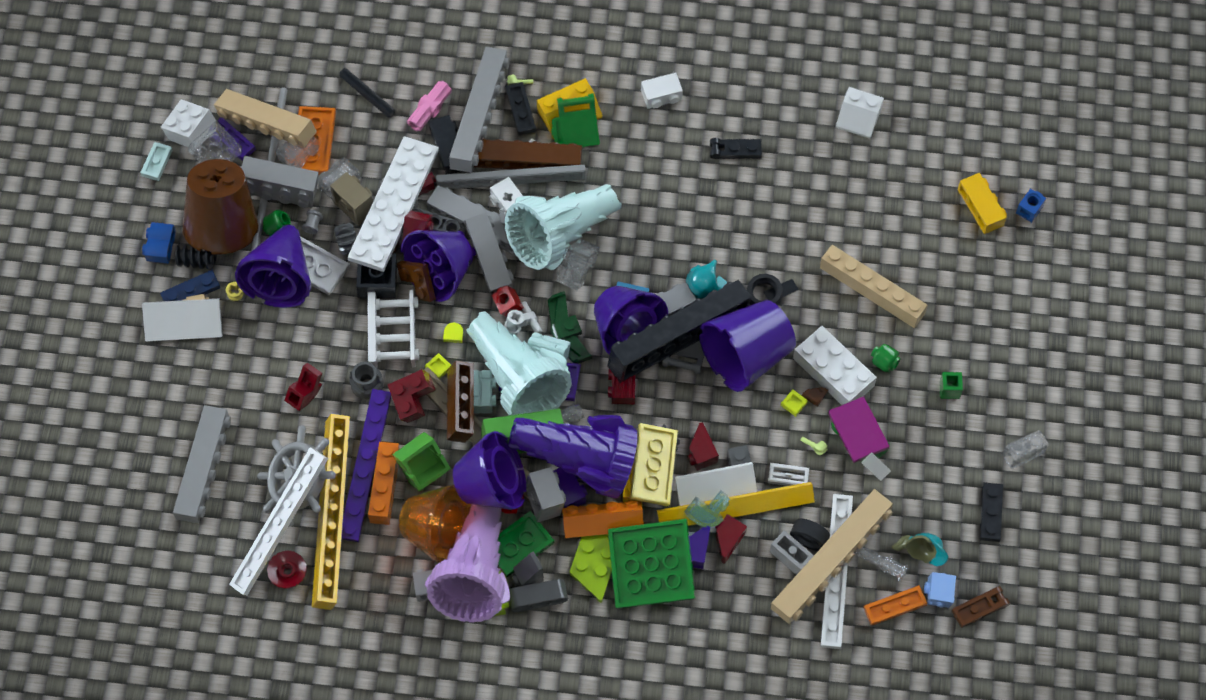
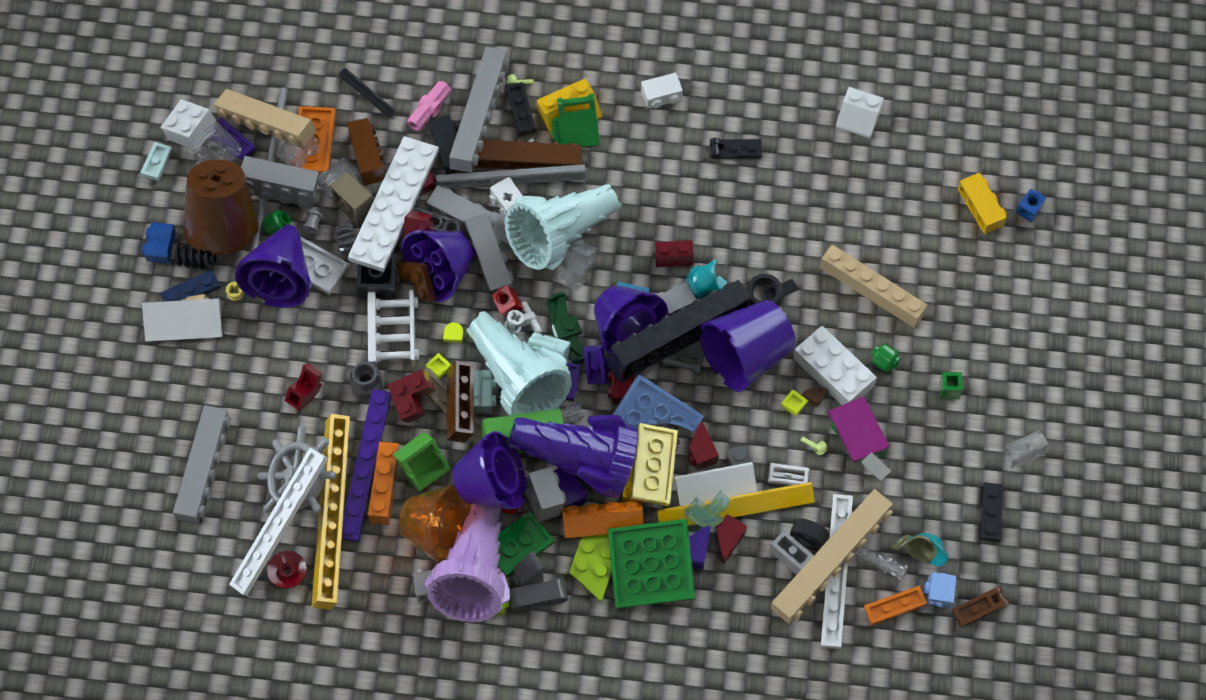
none -> reddish brown brick [347,117,387,186]
none -> dark purple slope [583,345,609,384]
none -> medium blue plate [612,374,704,432]
none -> dark red brick [654,239,694,267]

